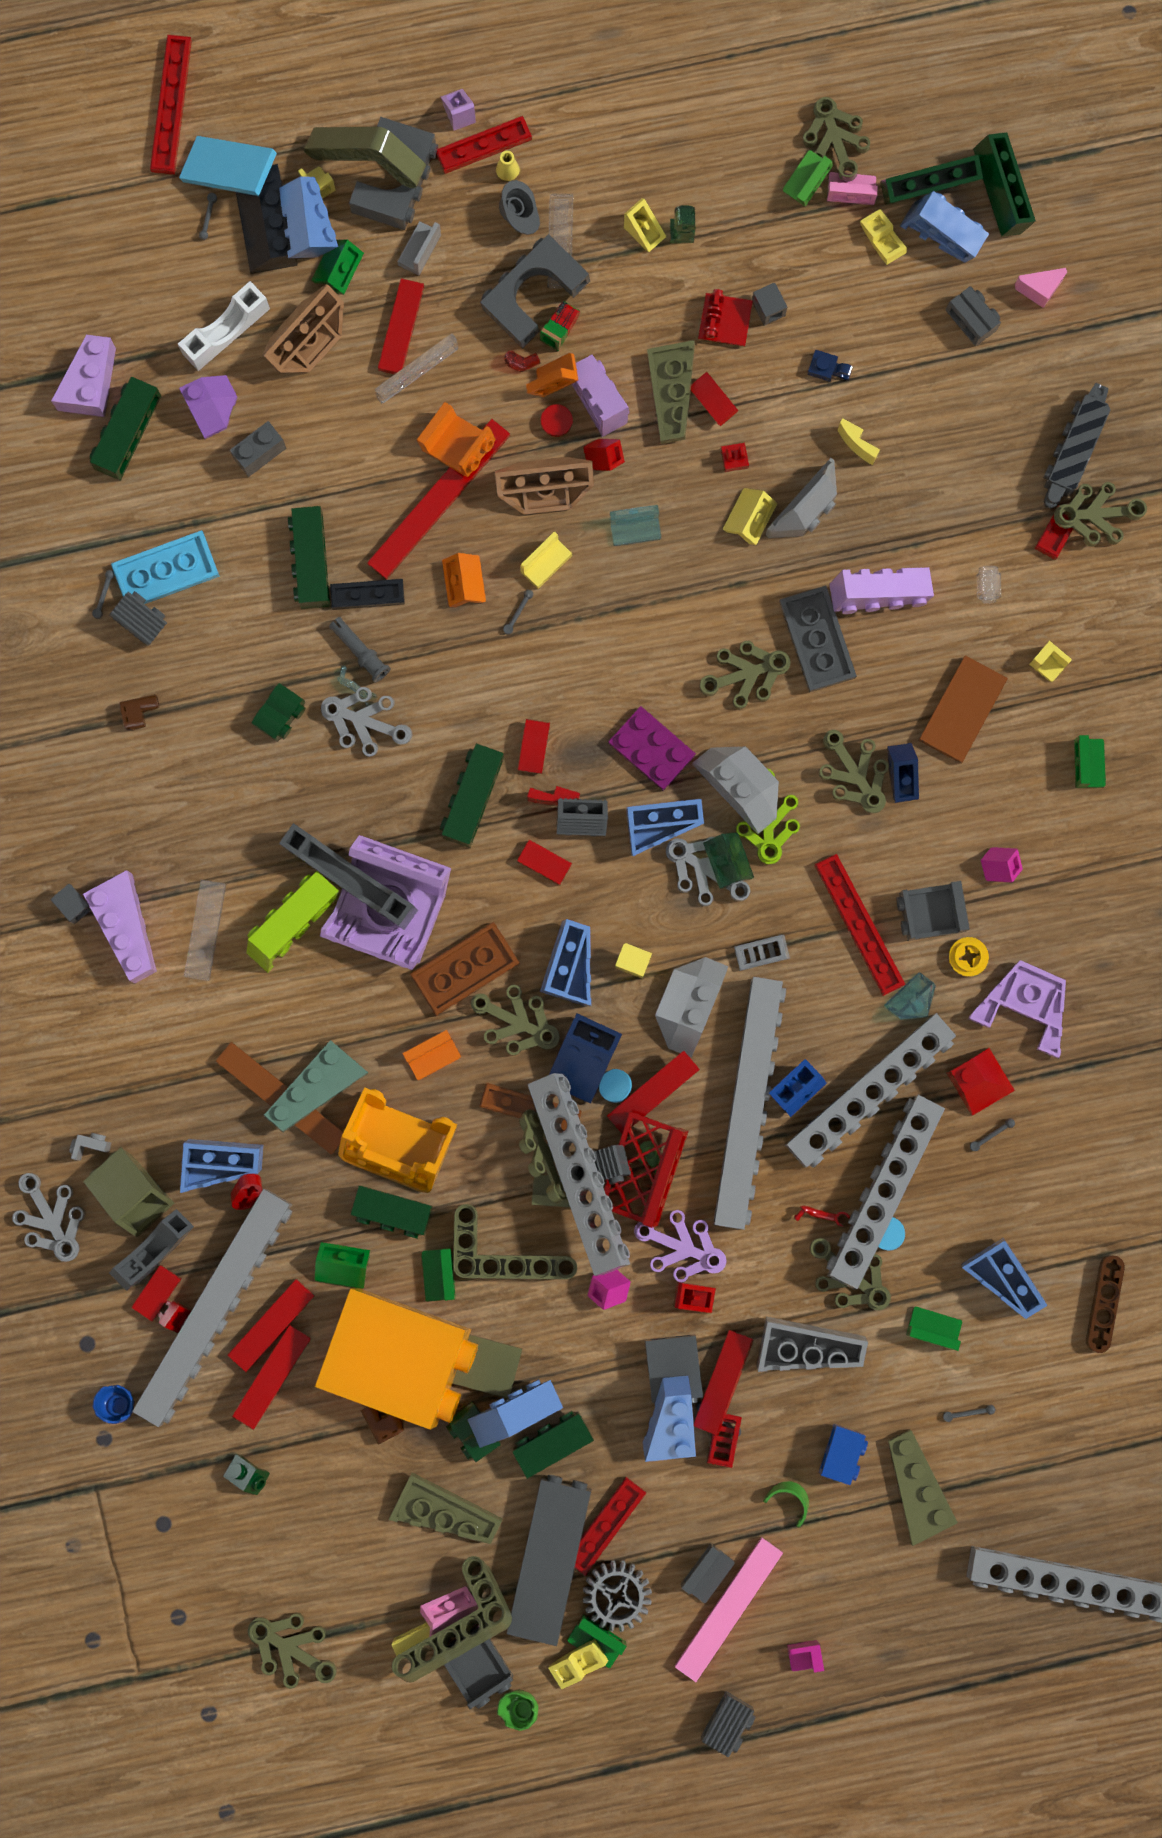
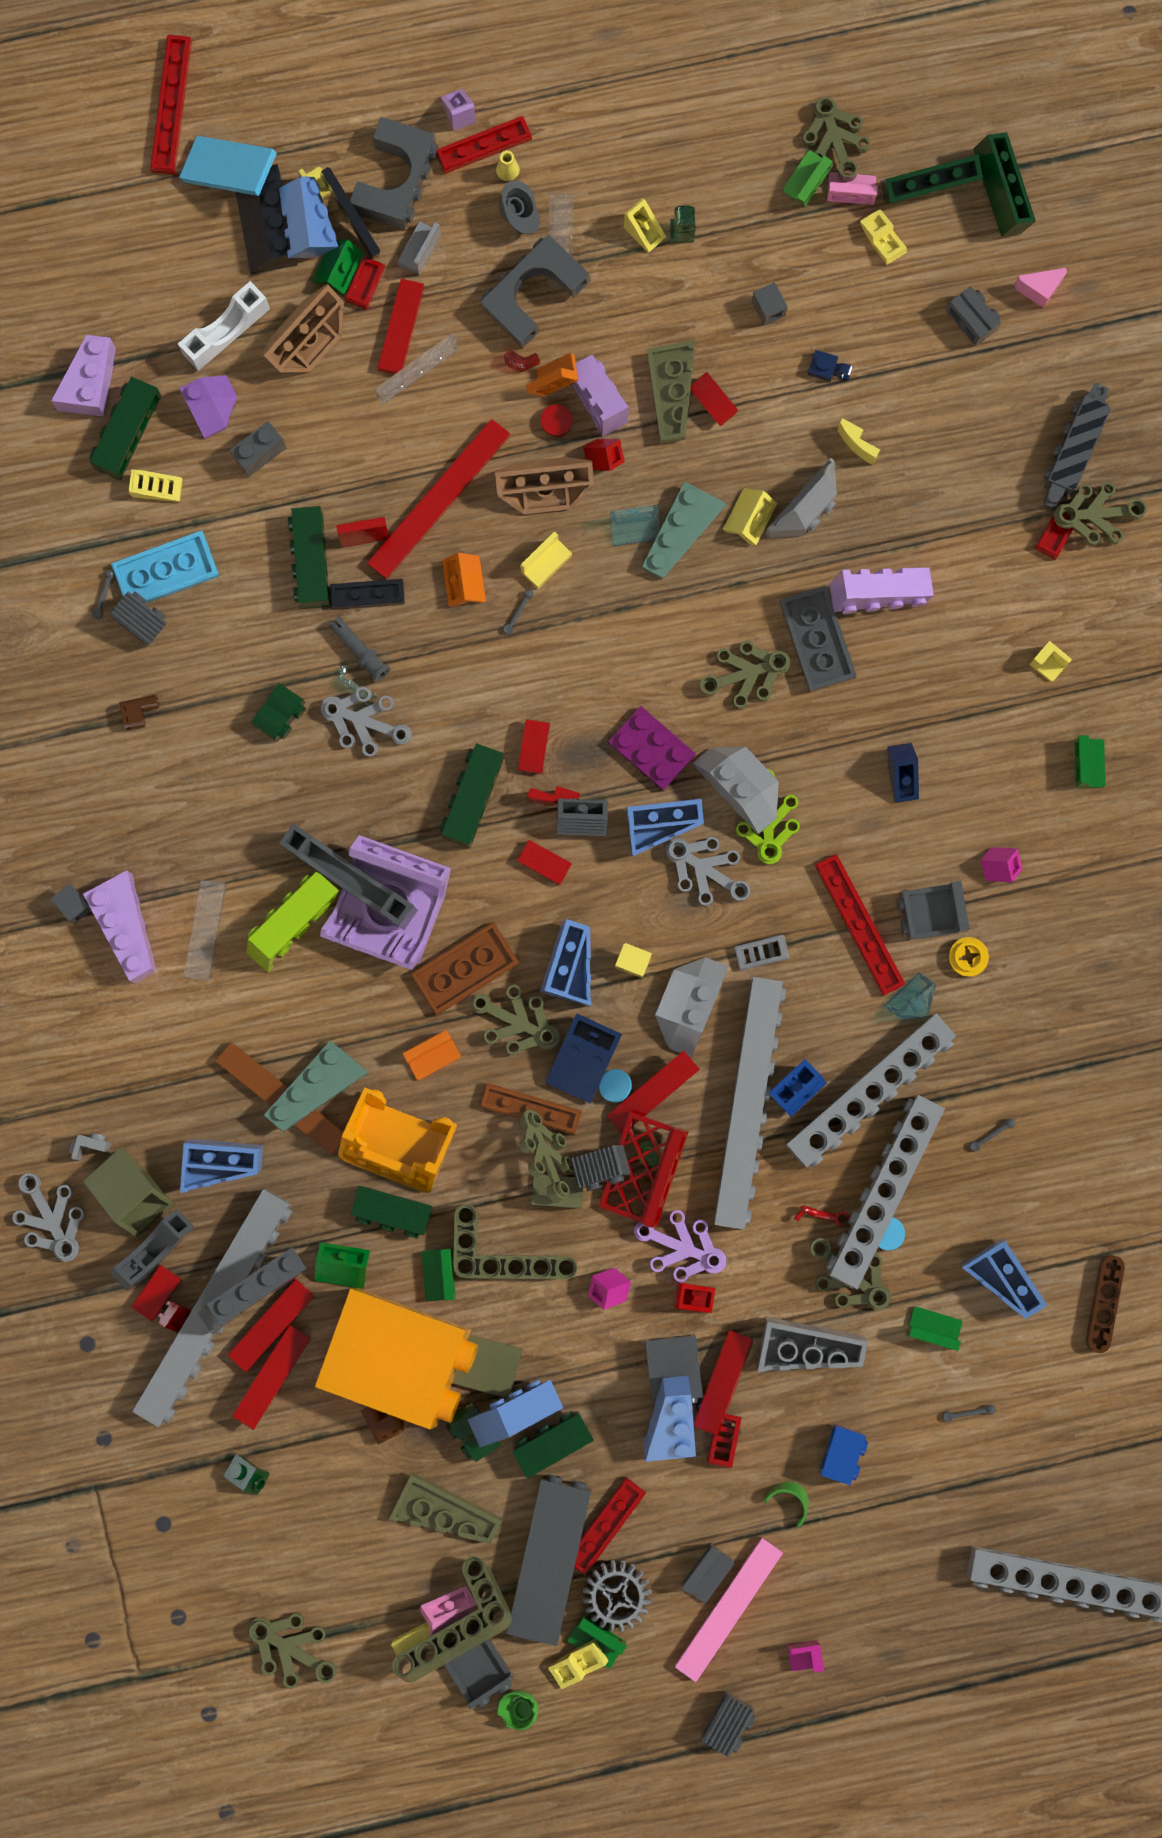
blue hair [92,1385,135,1424] -> none
dark grey hinge [199,193,217,240] -> none
red beam [230,1174,262,1210] -> none
olive beam [304,127,426,189] -> none
orange panel [417,402,496,477] -> none
light grey brick [528,1073,630,1276] -> none
leg [540,301,580,351] -> none
red hinge [698,289,753,347] -> none
clear green panel [703,833,754,889] -> none
red tile [720,442,749,472] -> none
olive plant [819,730,889,813] -> none
olive wing [888,1429,958,1546] -> none
medium blue wedge [900,191,989,263] -> none
dark orange tile [918,655,1008,764] -> none
red slope [946,1048,1015,1116] -> none
lavender wing [968,960,1066,1058] -> none
clear brick [976,566,1001,604] -> none
none -> light yellow slope [129,469,183,502]
none -> dark grey arch [198,1247,306,1335]
none -> black tile [320,167,380,259]
none -> red tile [336,517,389,548]
none -> red tile [345,256,386,310]
none -> sand green wing [641,481,727,579]

